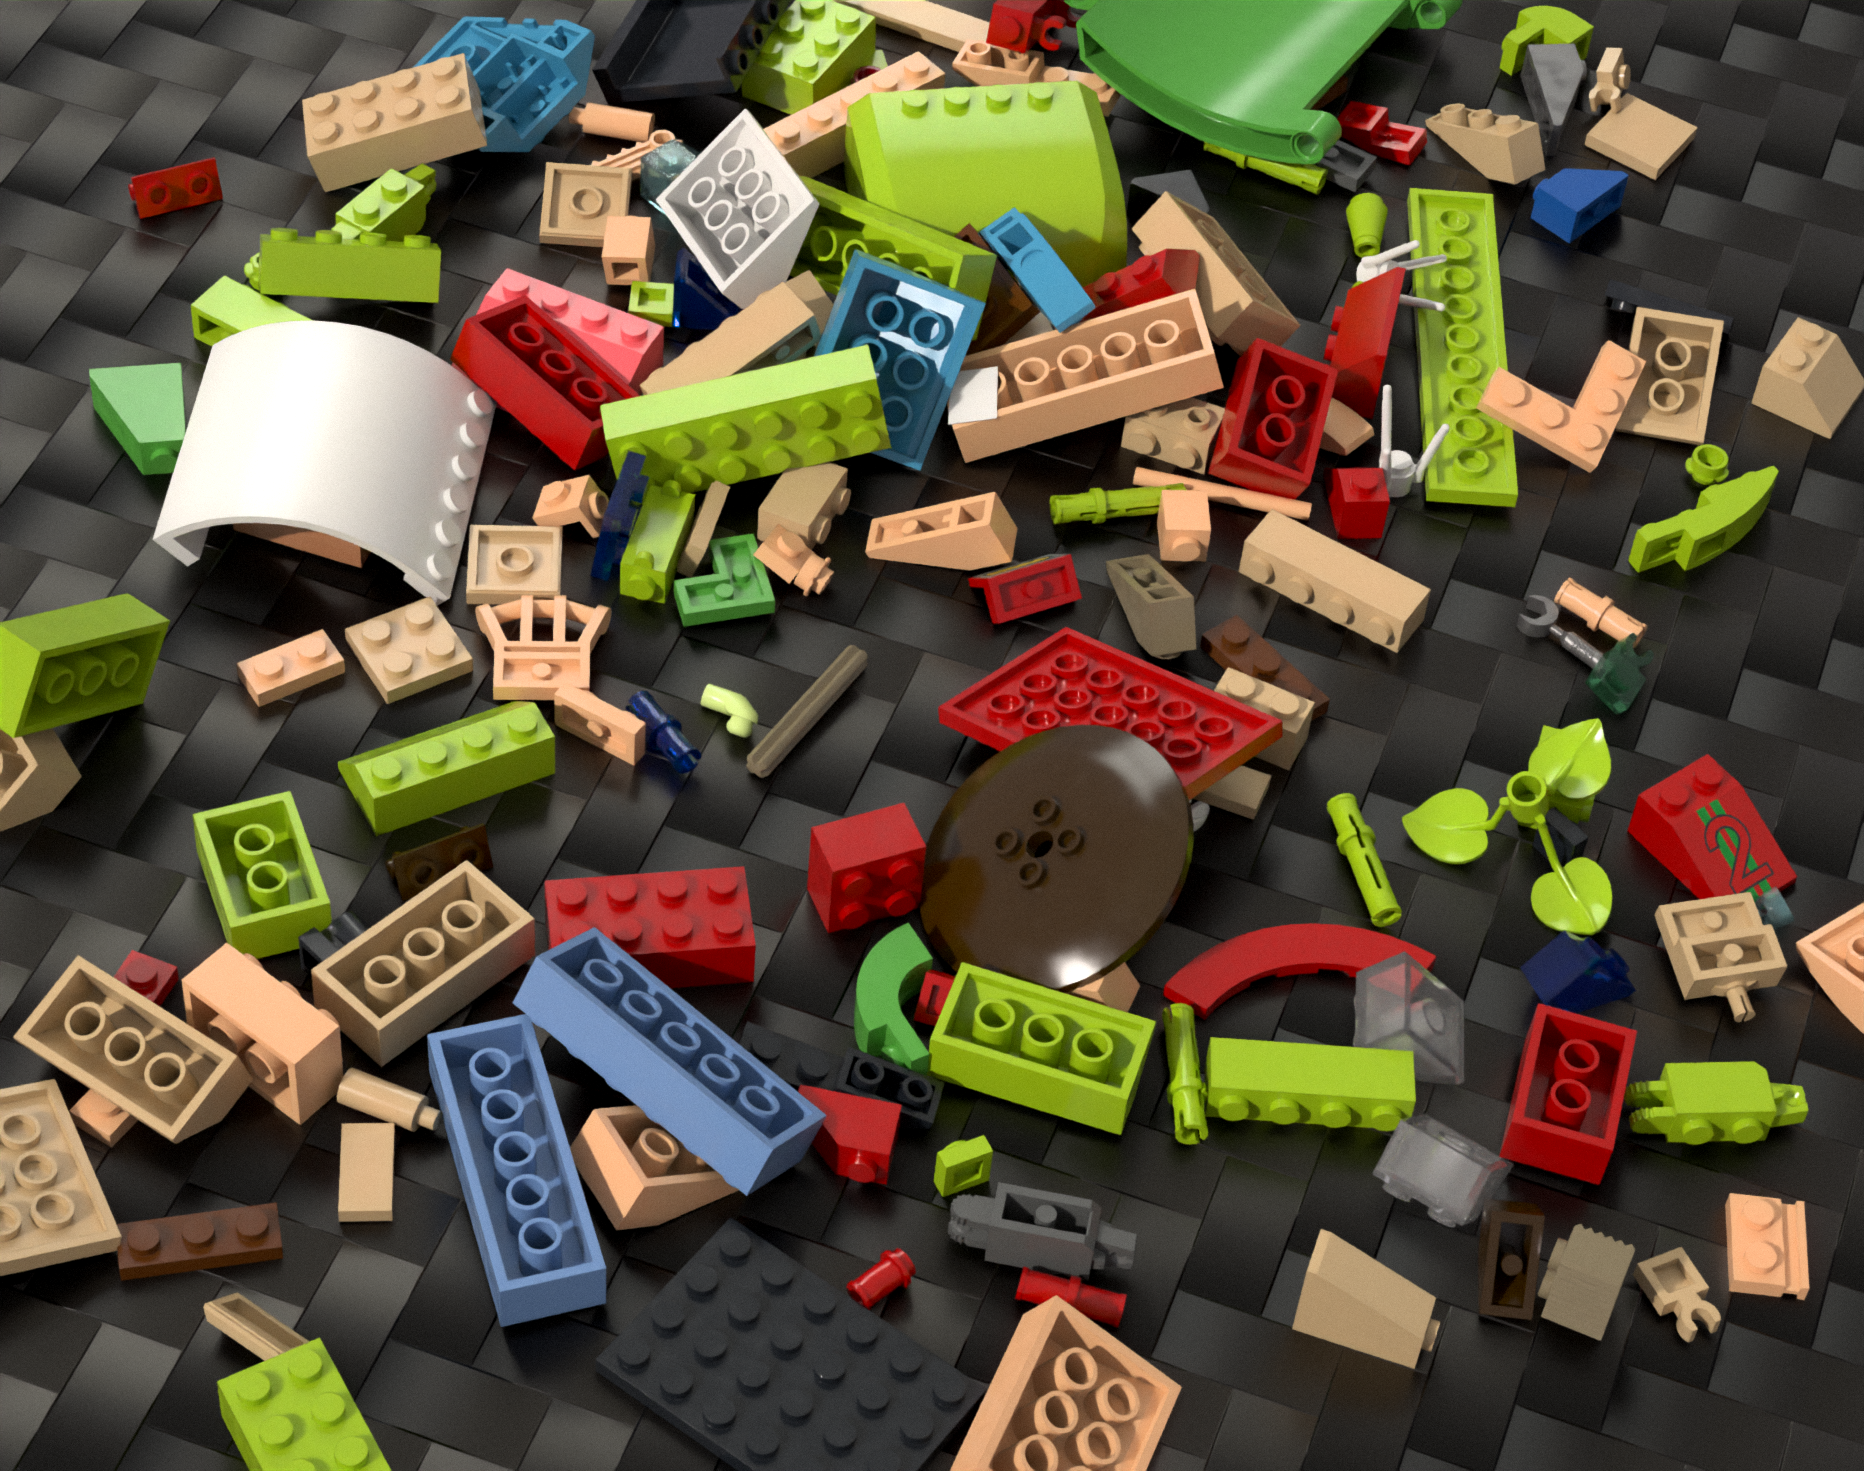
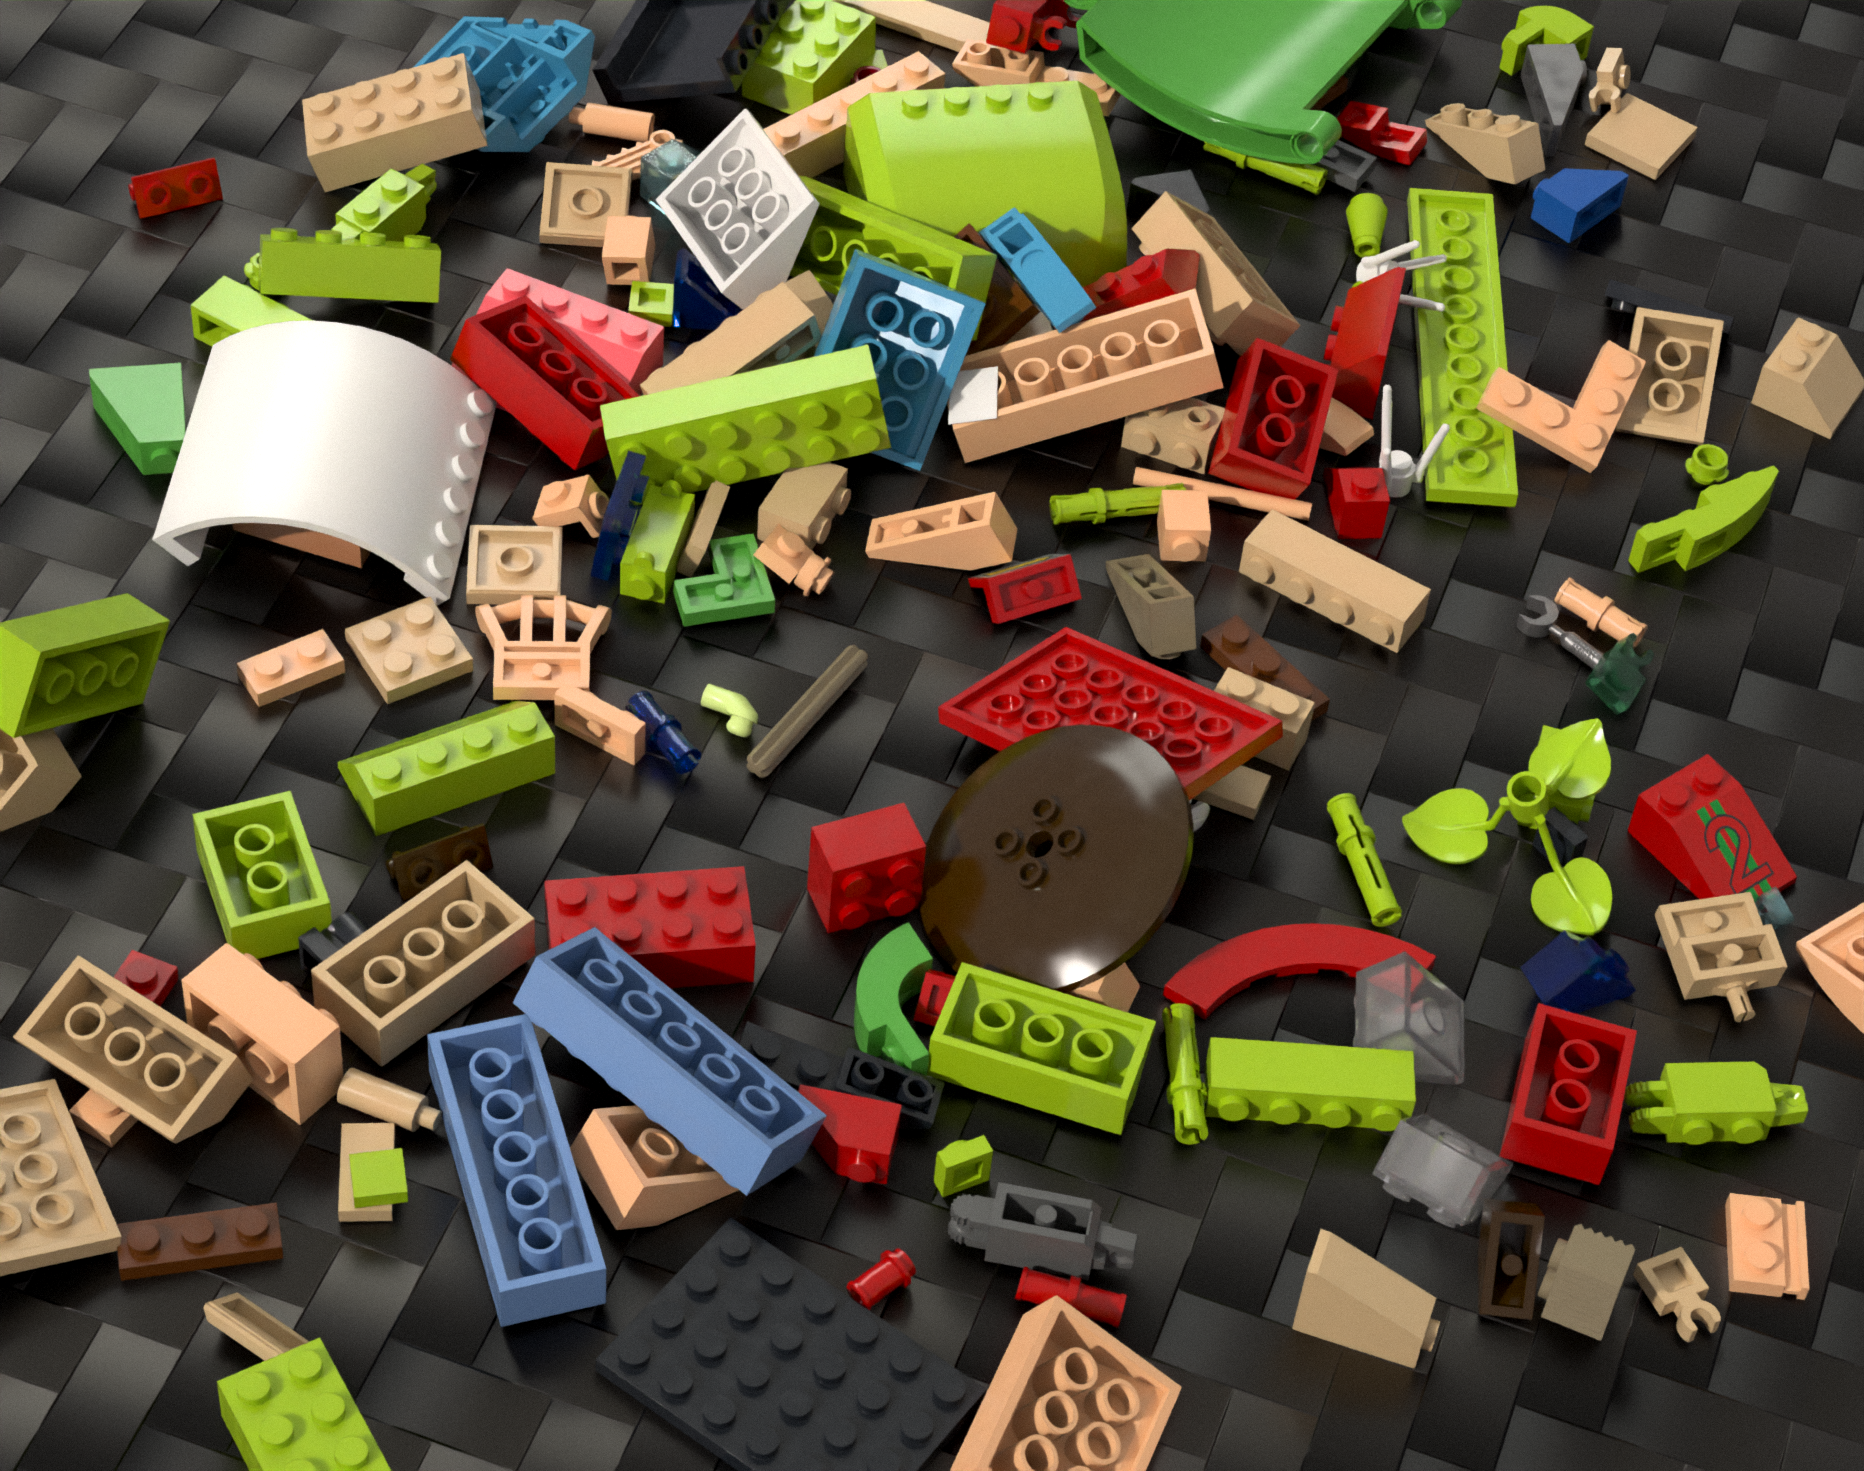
none -> lime tile [349,1148,408,1208]

